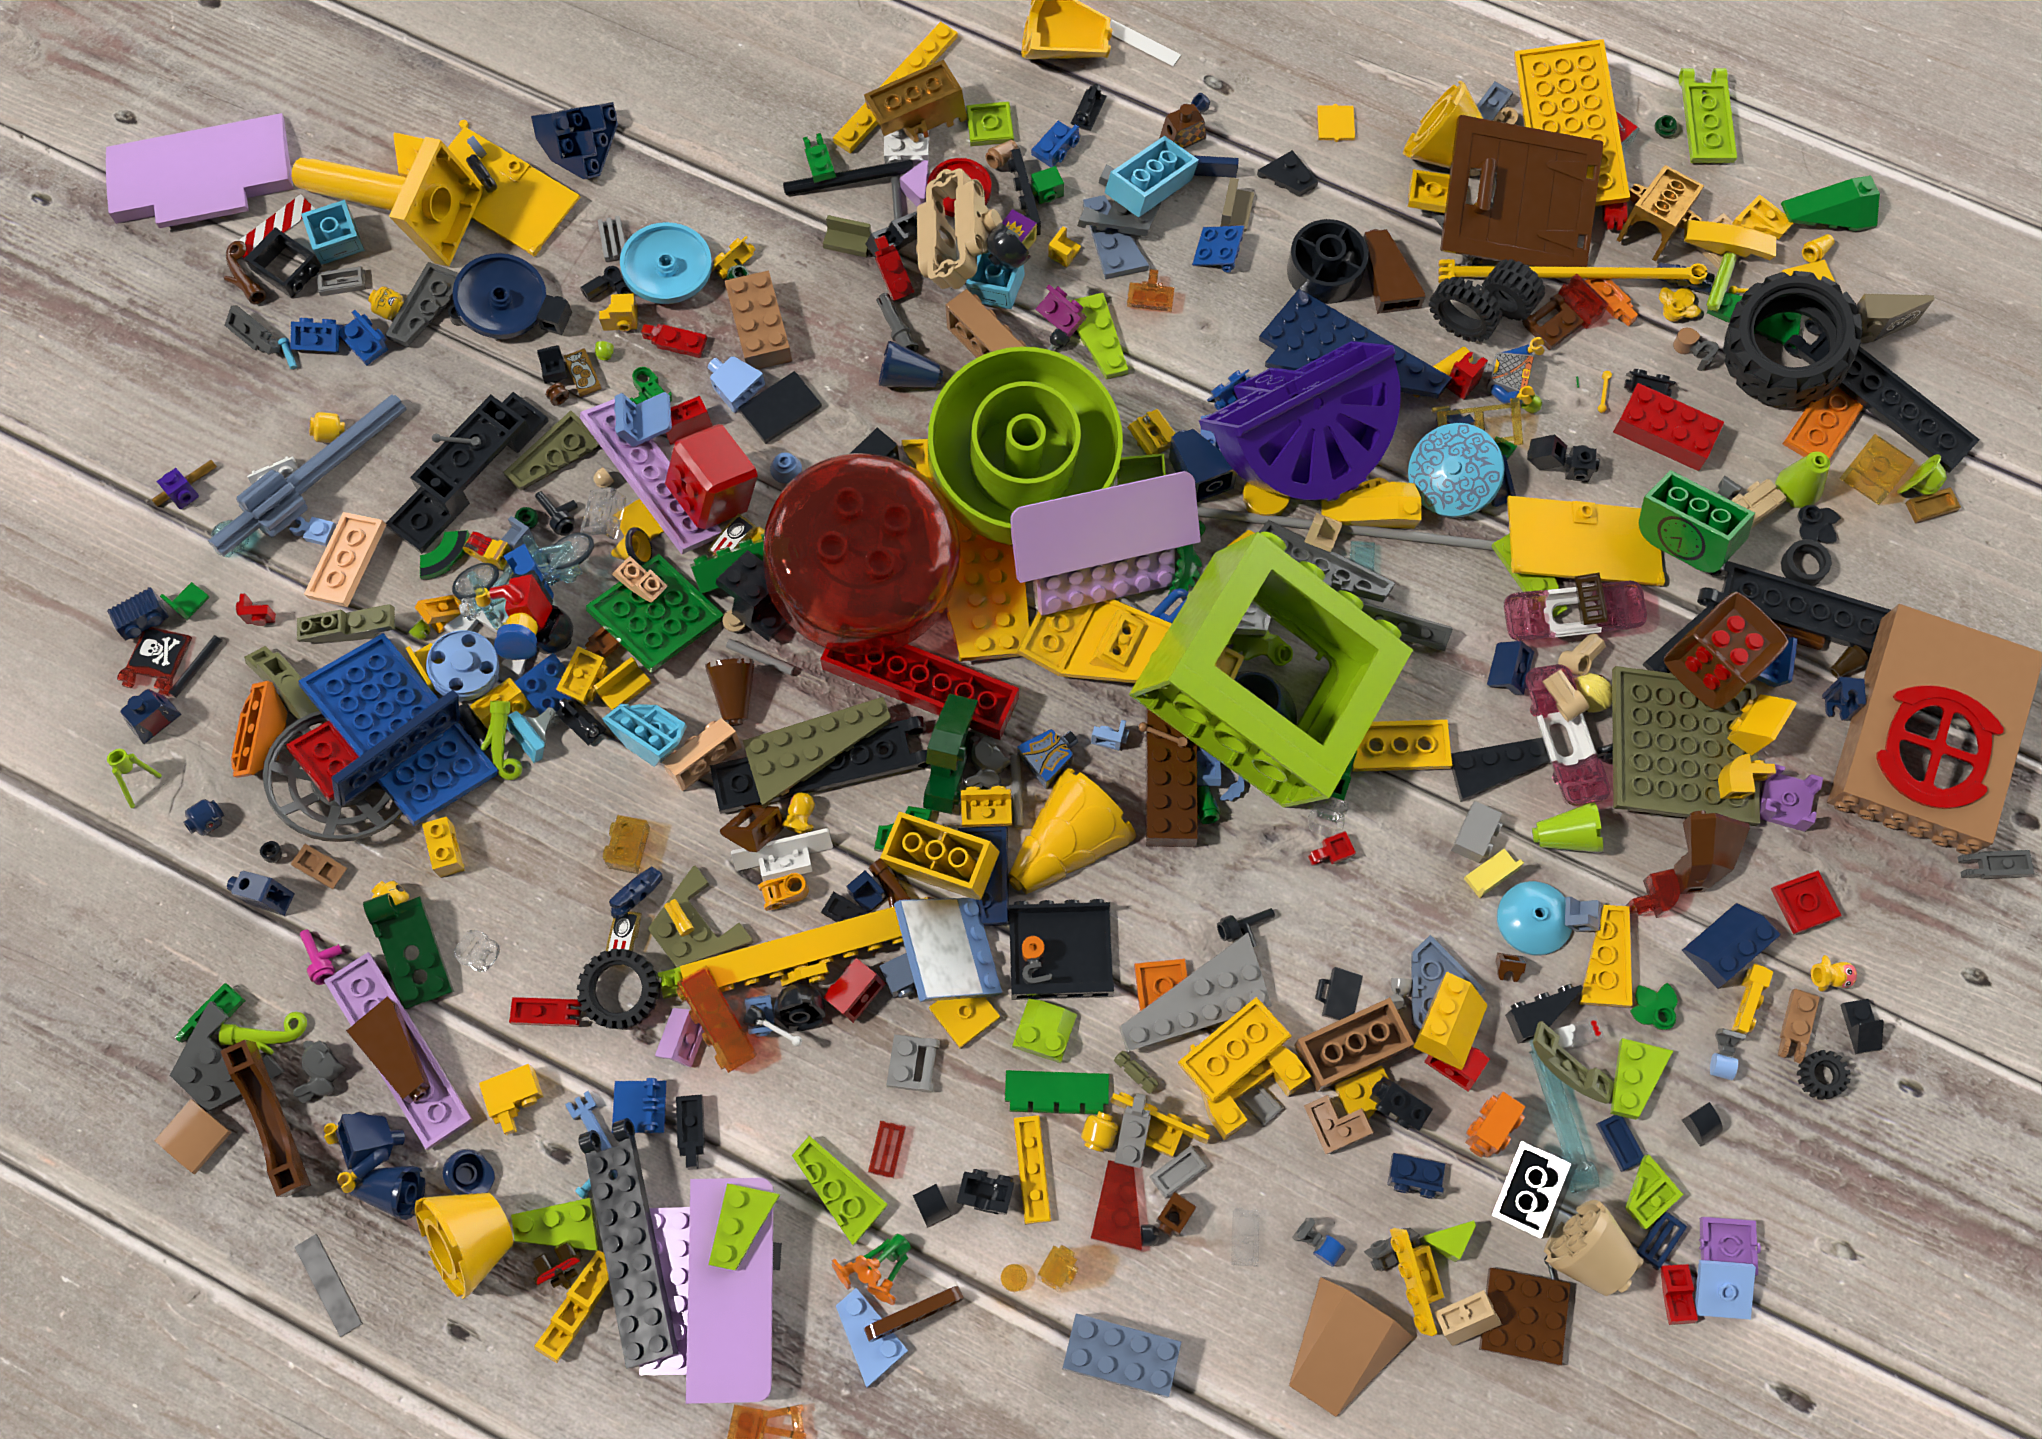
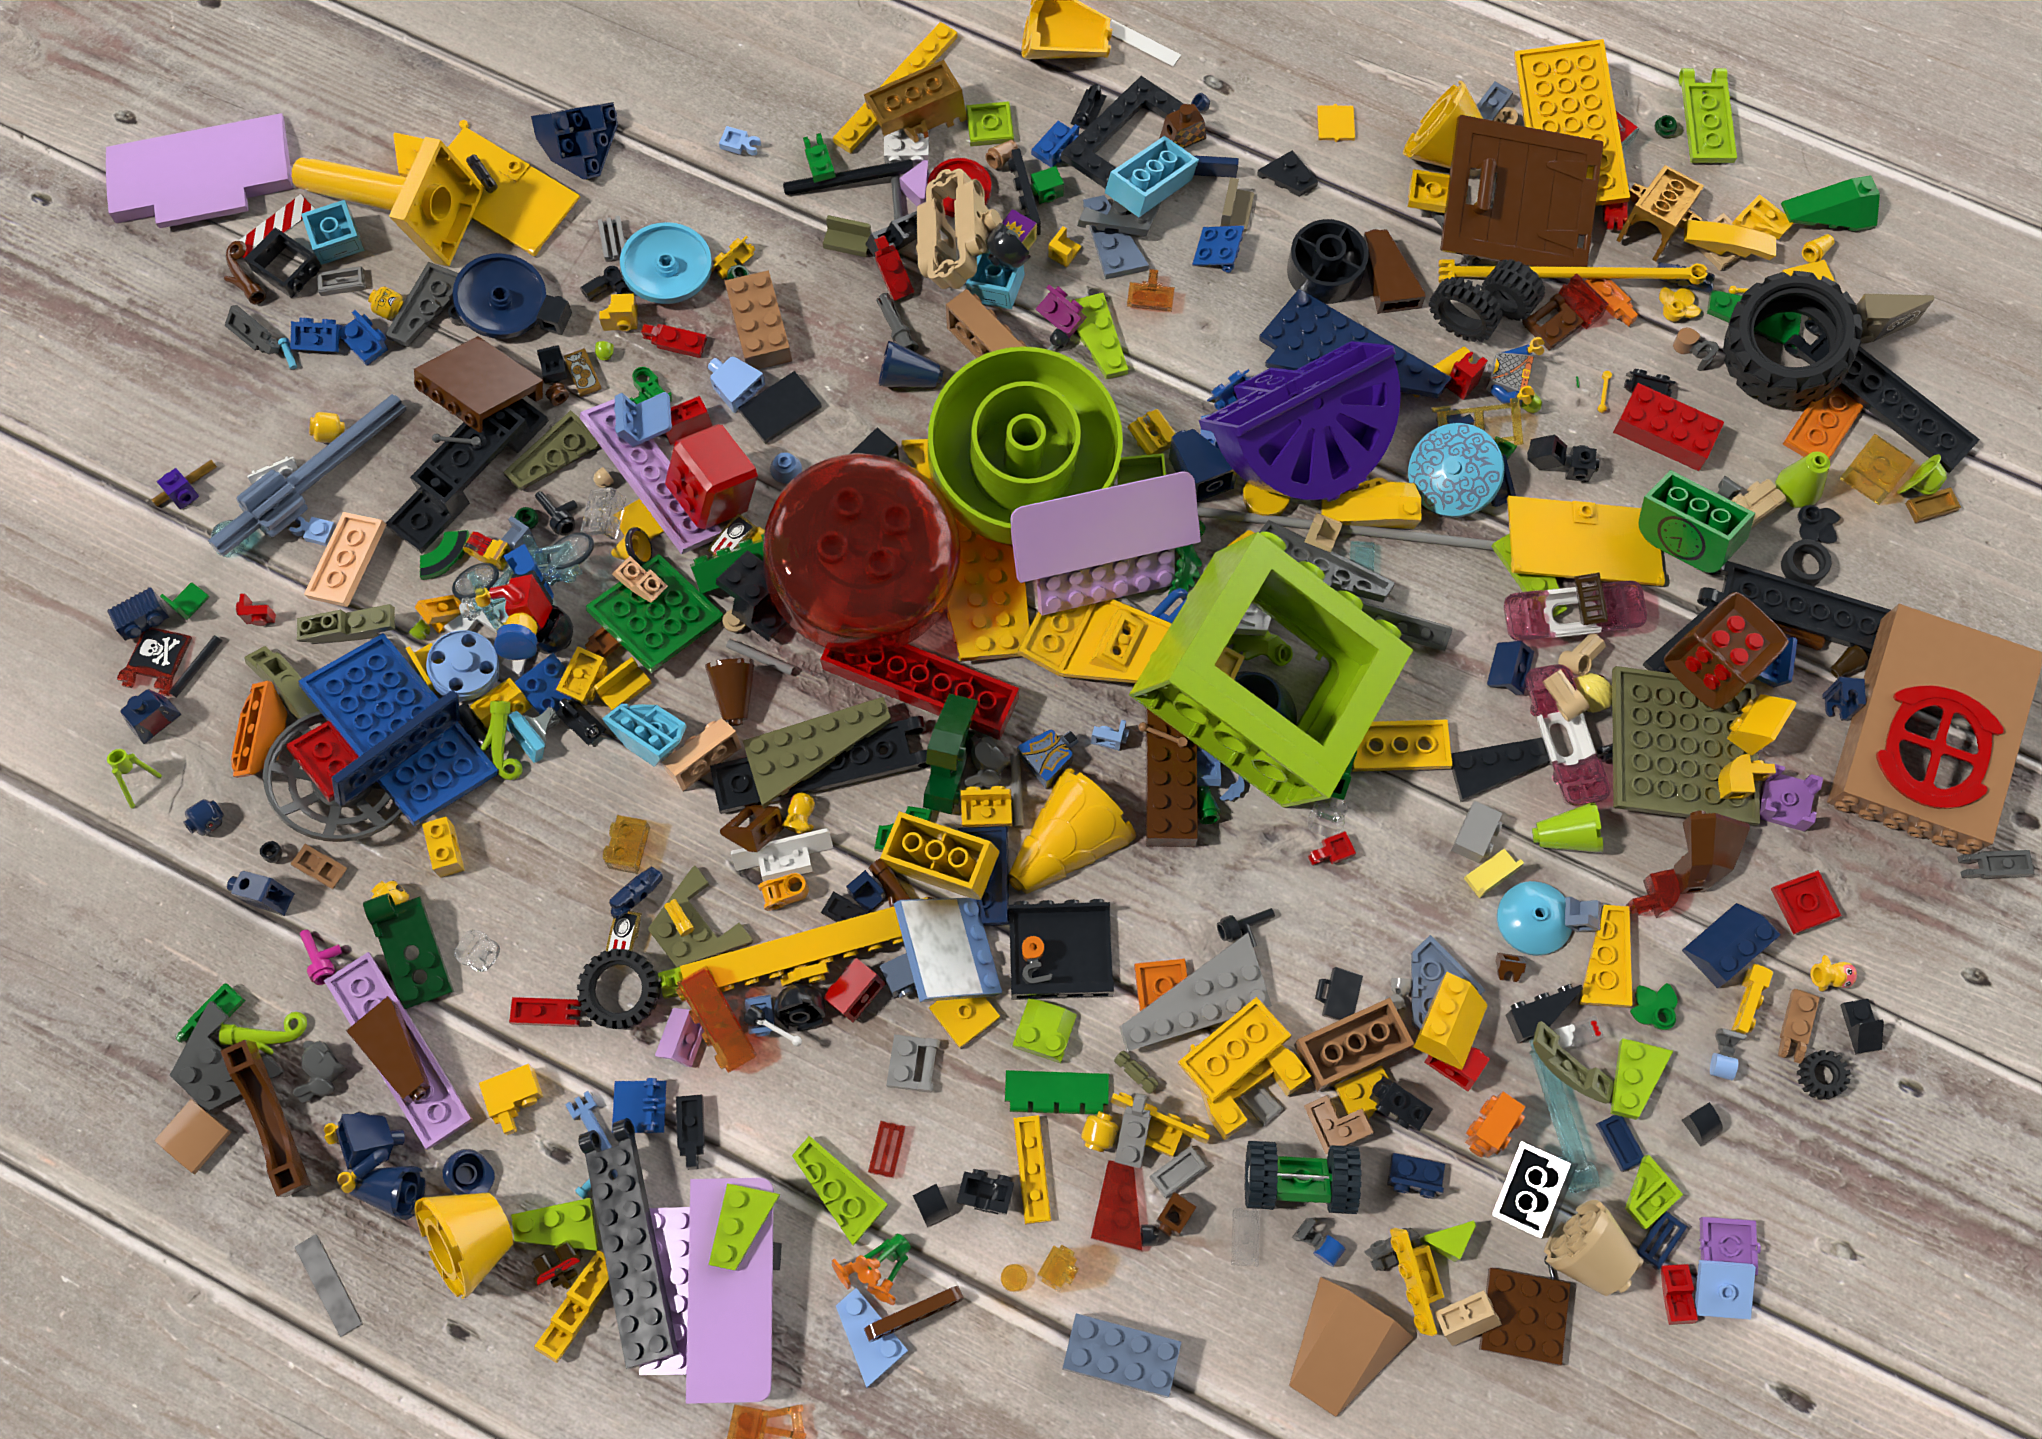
sand blue tile [467,136,487,158] -> none
lime axle [1706,253,1737,311] -> none
none -> reddish brown panel [414,336,543,433]
none -> light blue plate [719,126,761,156]
none -> black plate [1060,76,1184,189]
none -> black plate [1244,1141,1362,1214]

